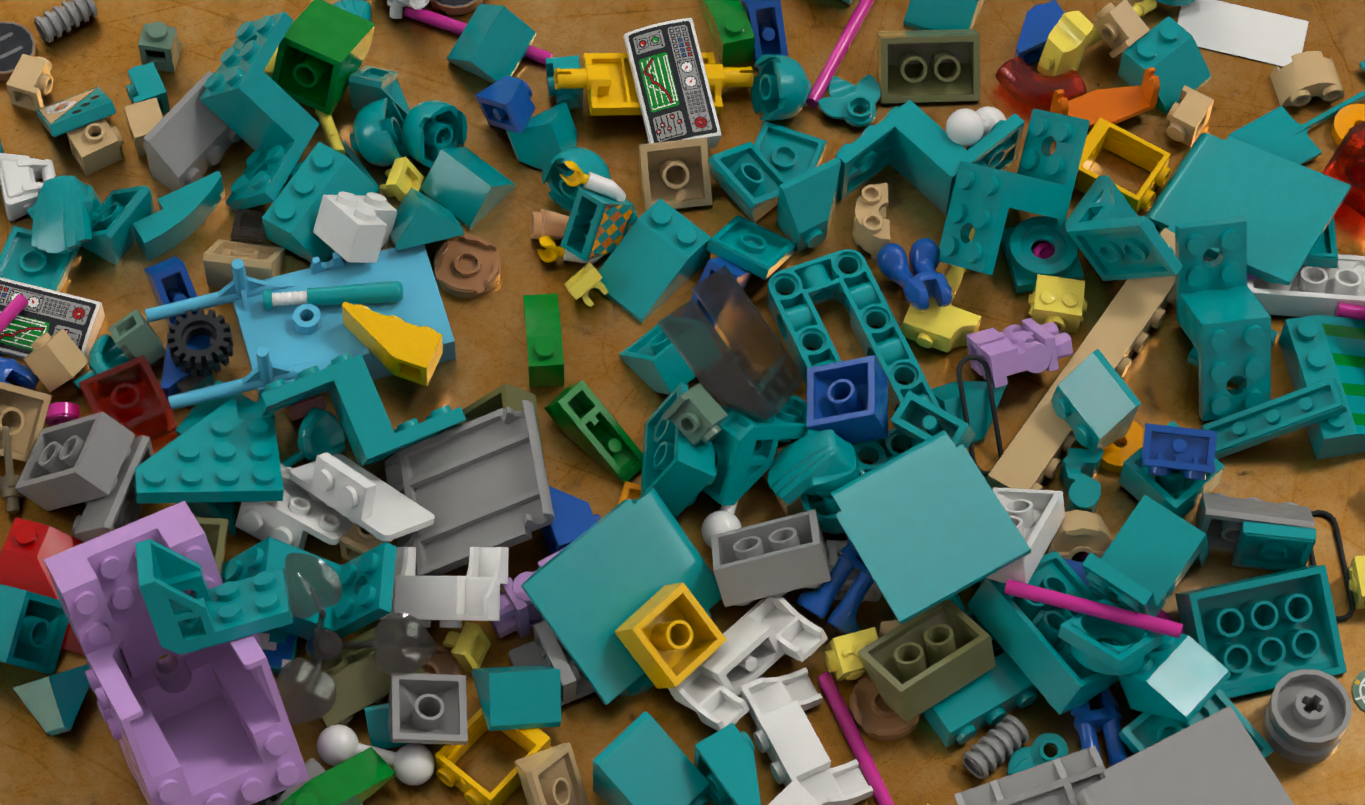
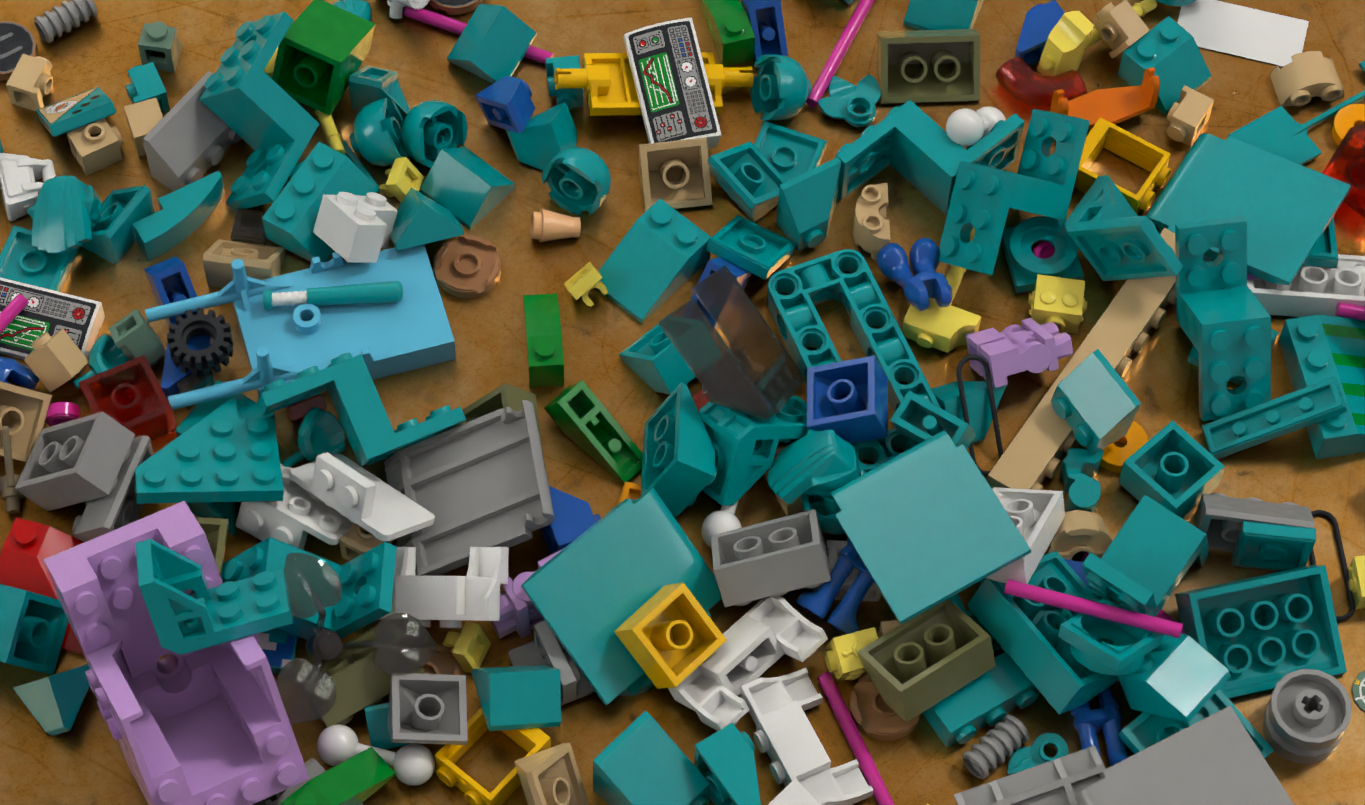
yellow slope [342,302,443,386] -> none
torso [537,160,638,264] -> none
sand green brick [661,383,728,446] -> none
blue bracket [1140,423,1217,480] -> none

